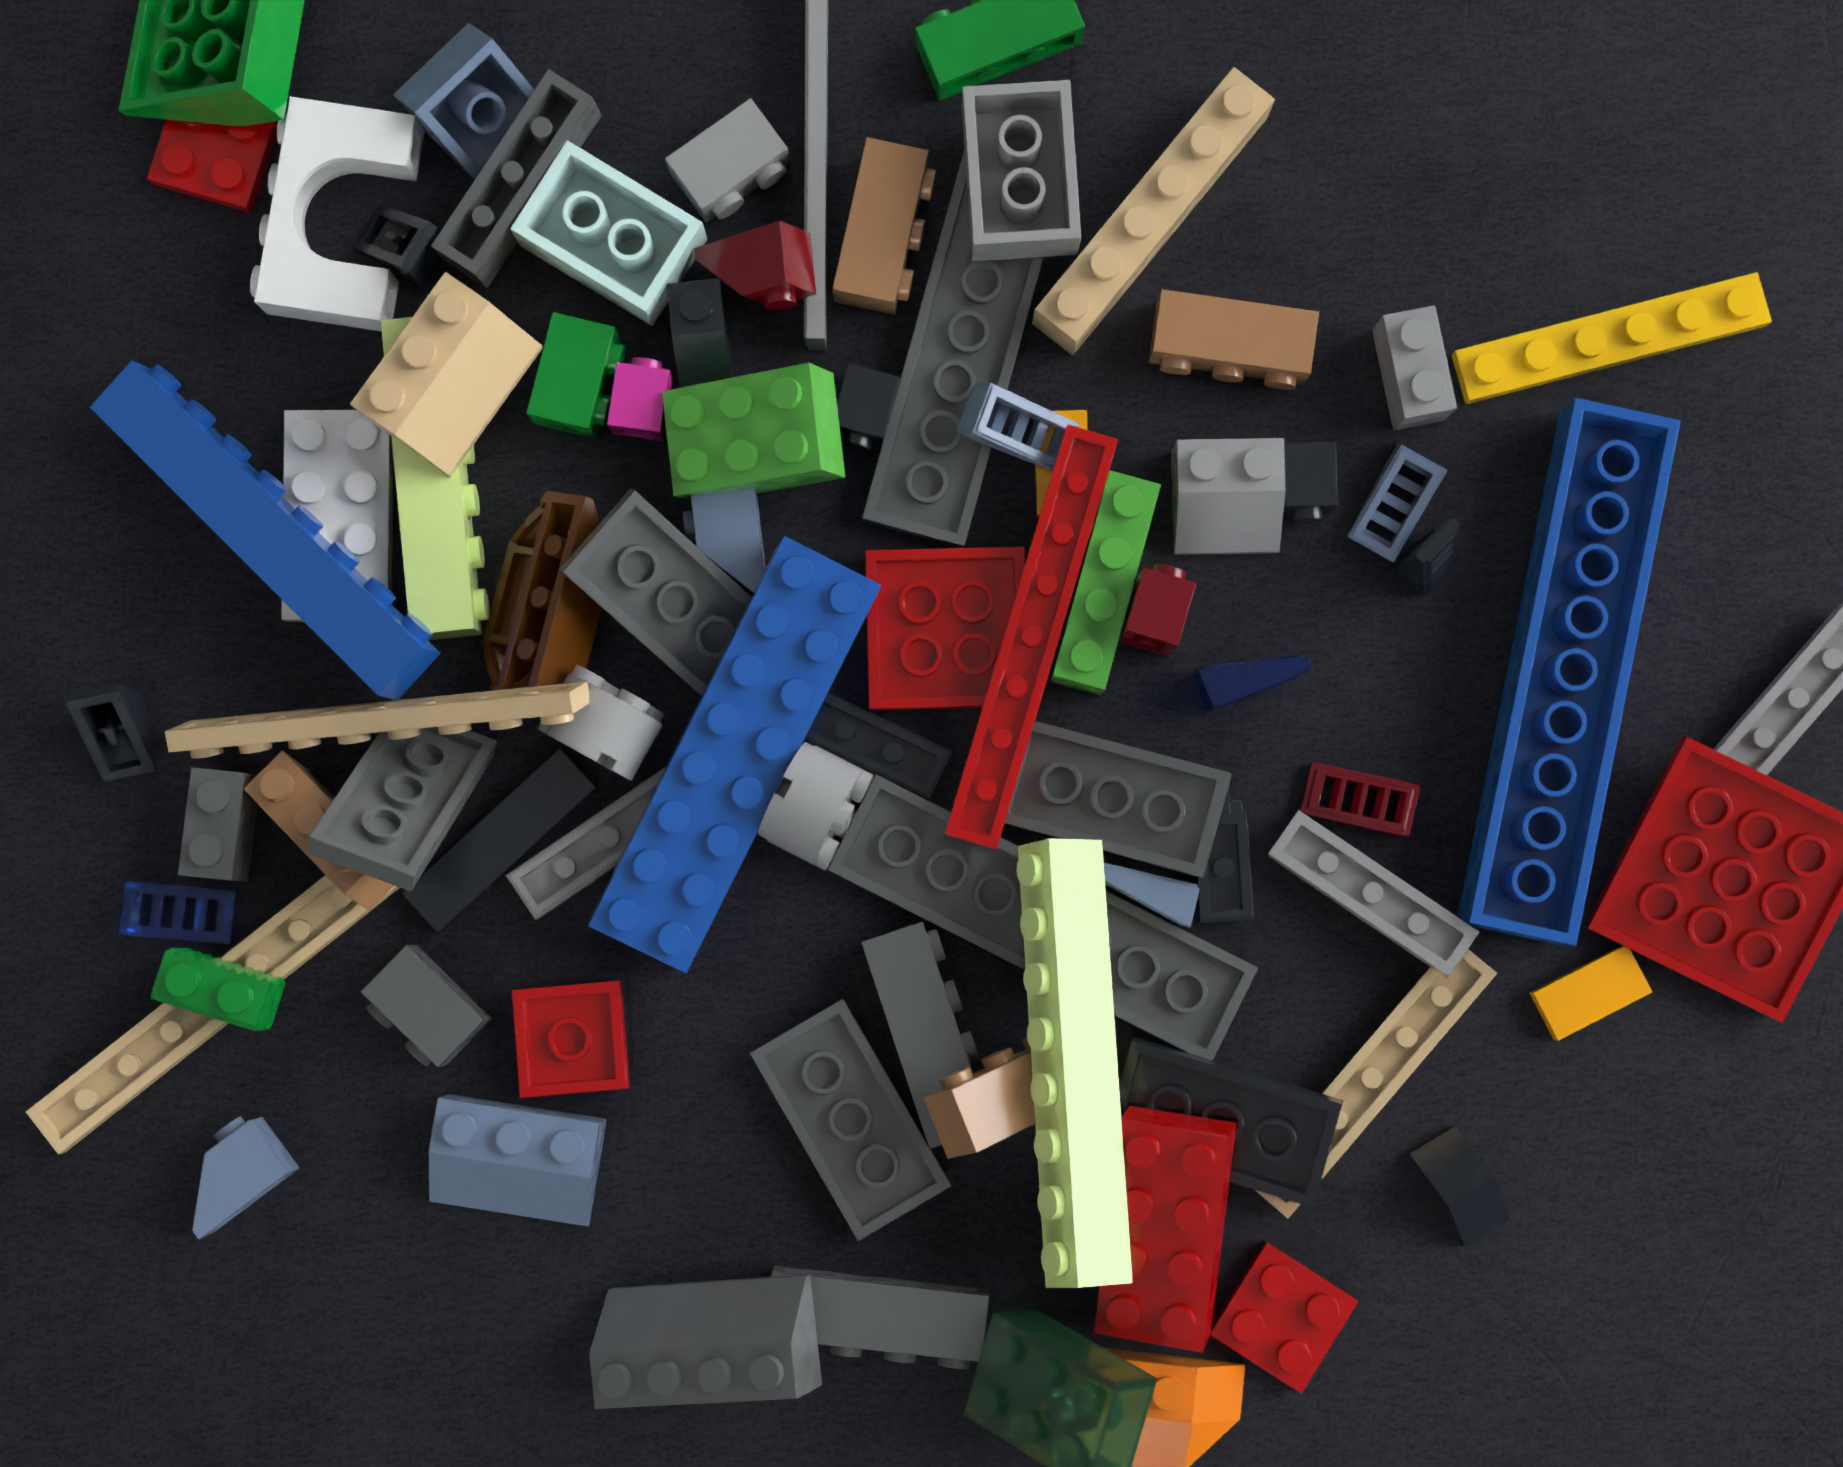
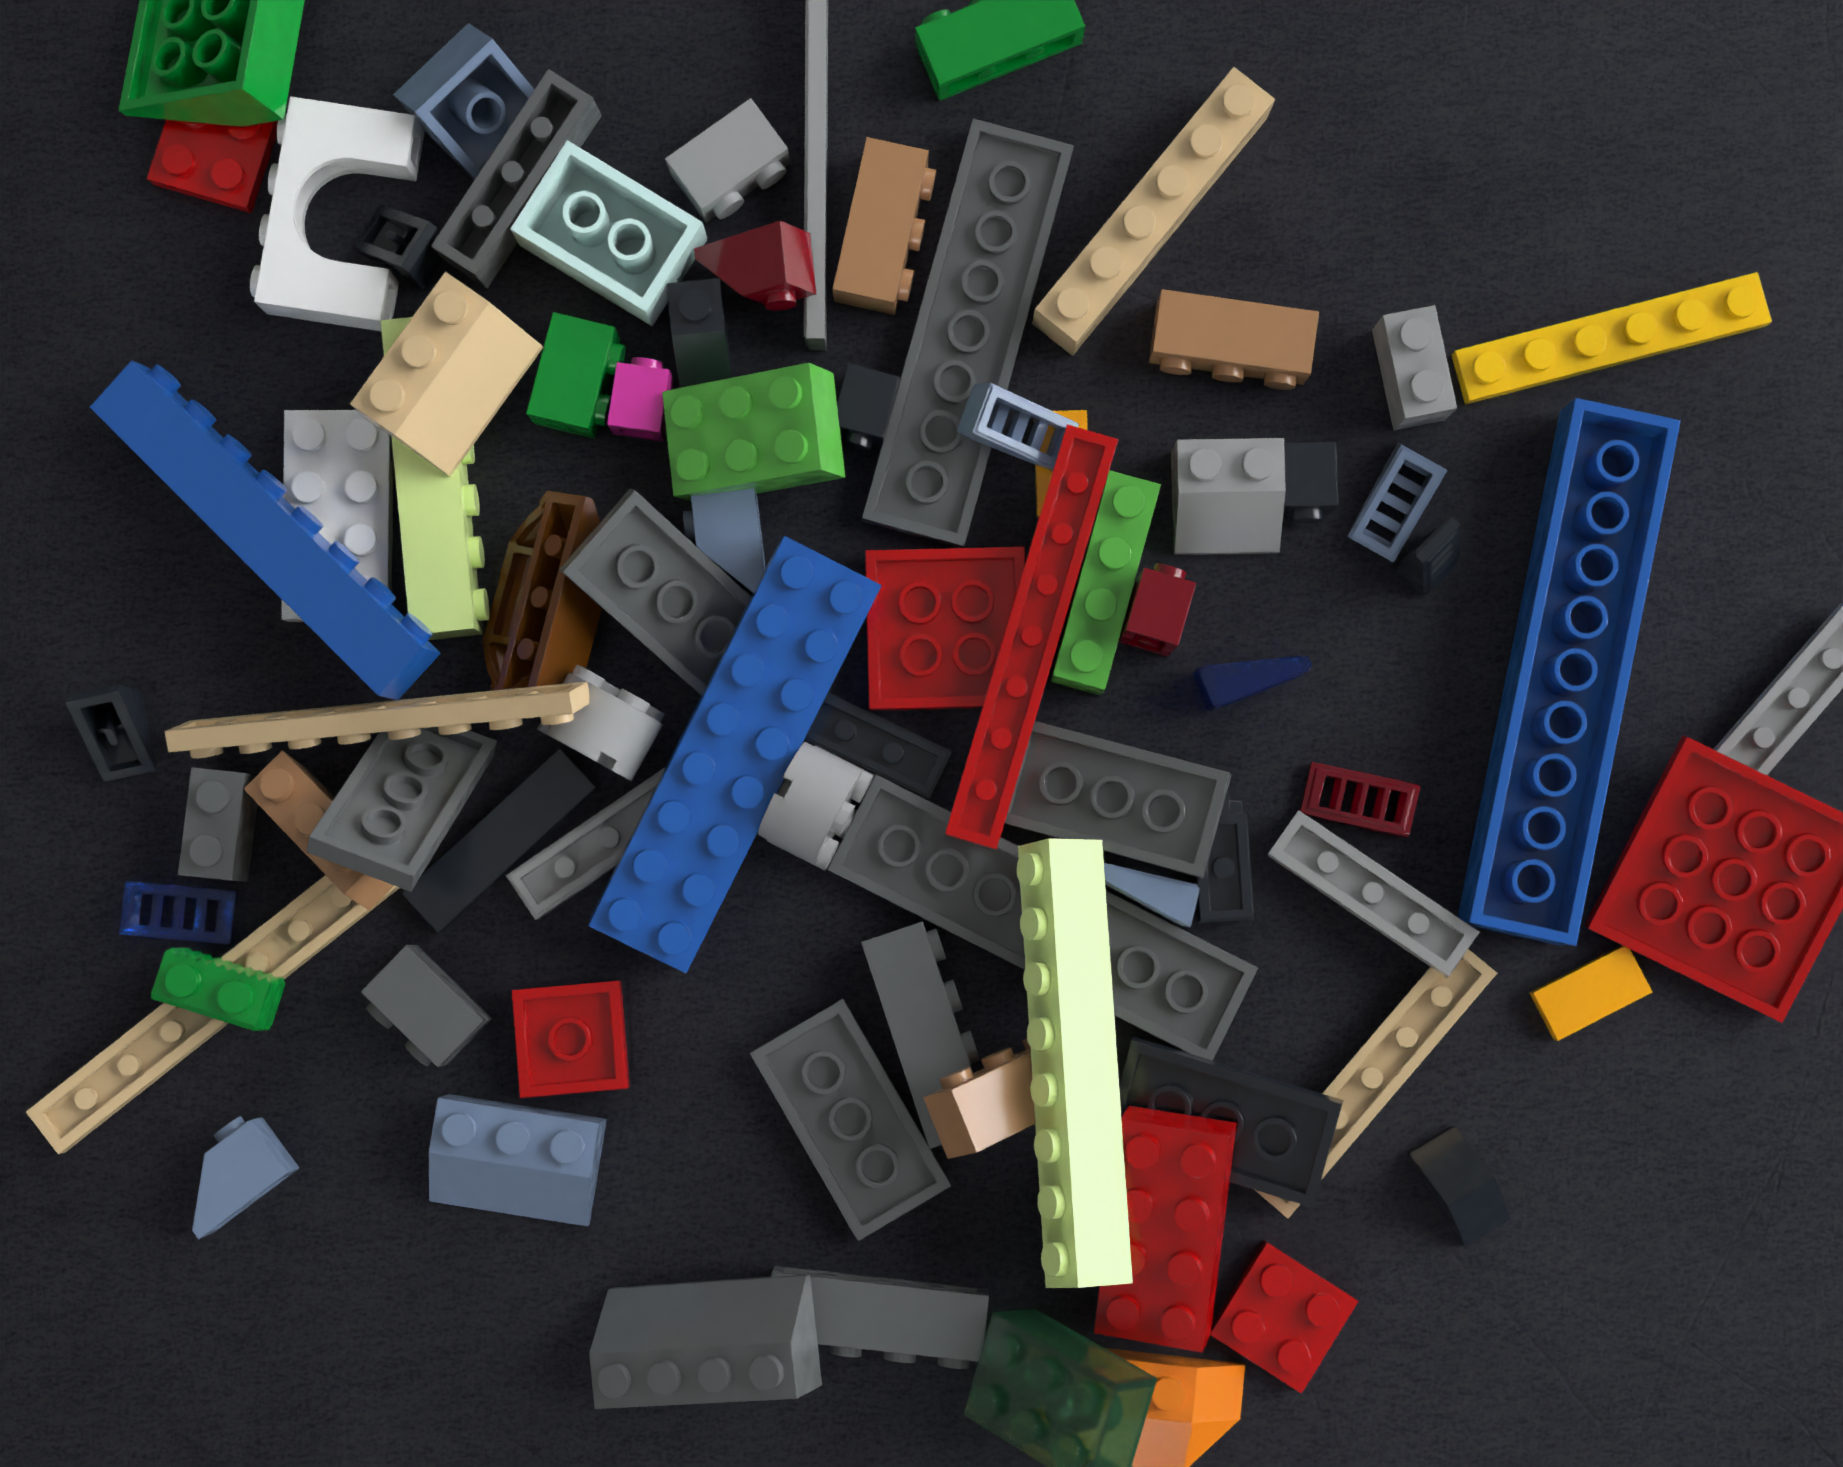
light grey brick [962,80,1081,261] -> none

